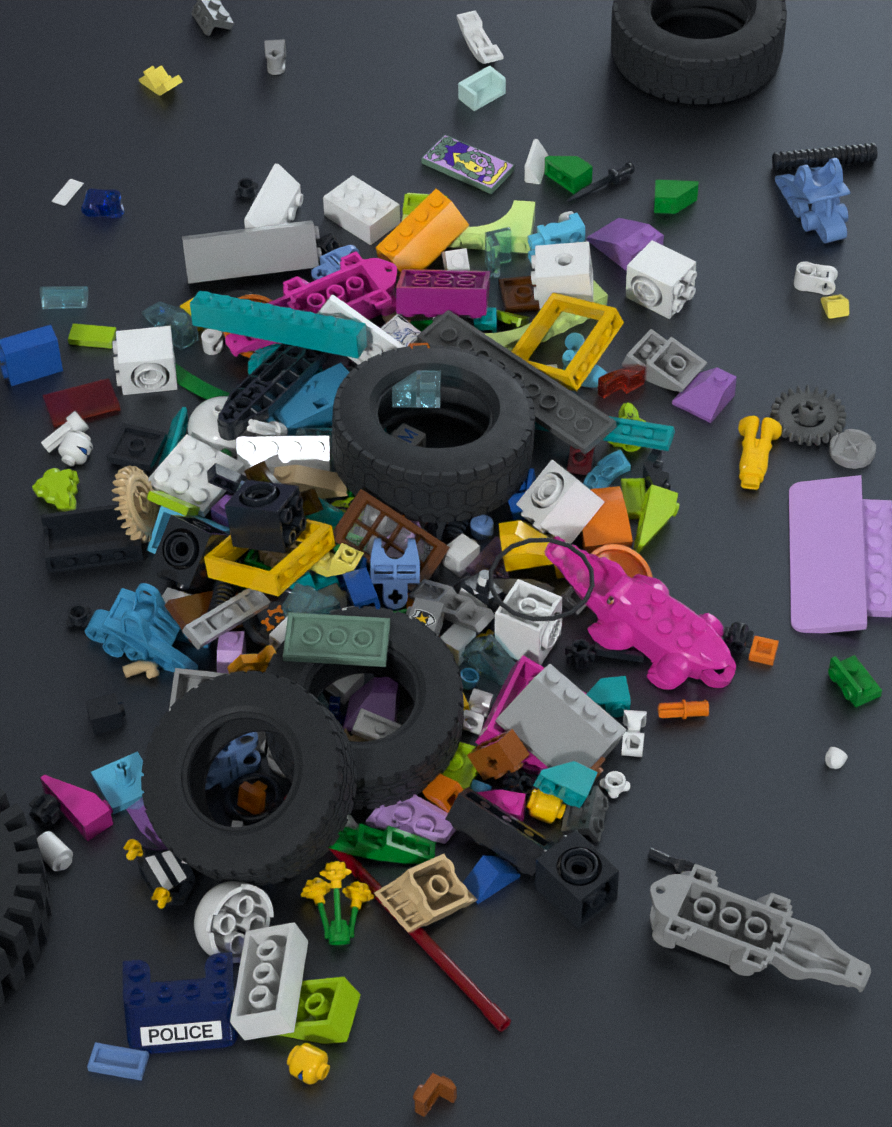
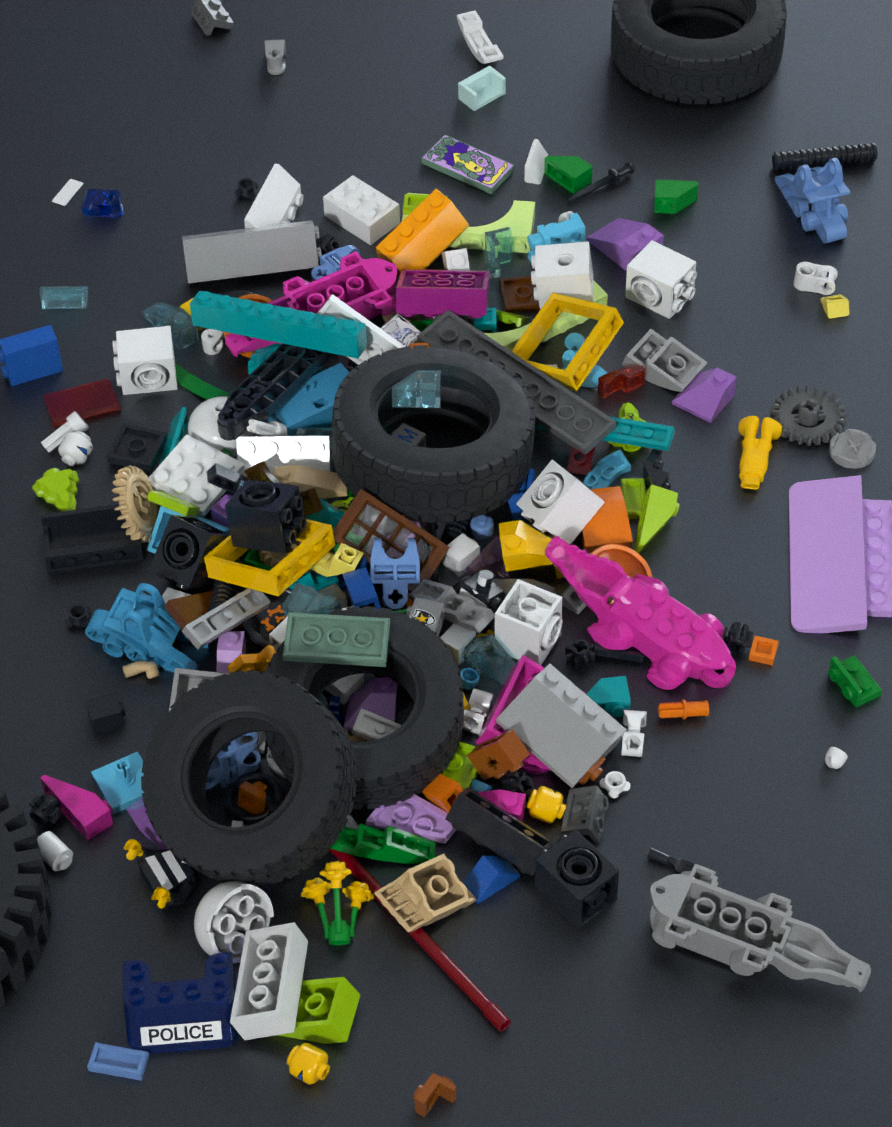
lime tile [68,324,117,349] -> none
light yellow slope [139,65,183,96] -> none
black piece [489,538,595,621] -> none
teal slope [533,761,598,808] -> none

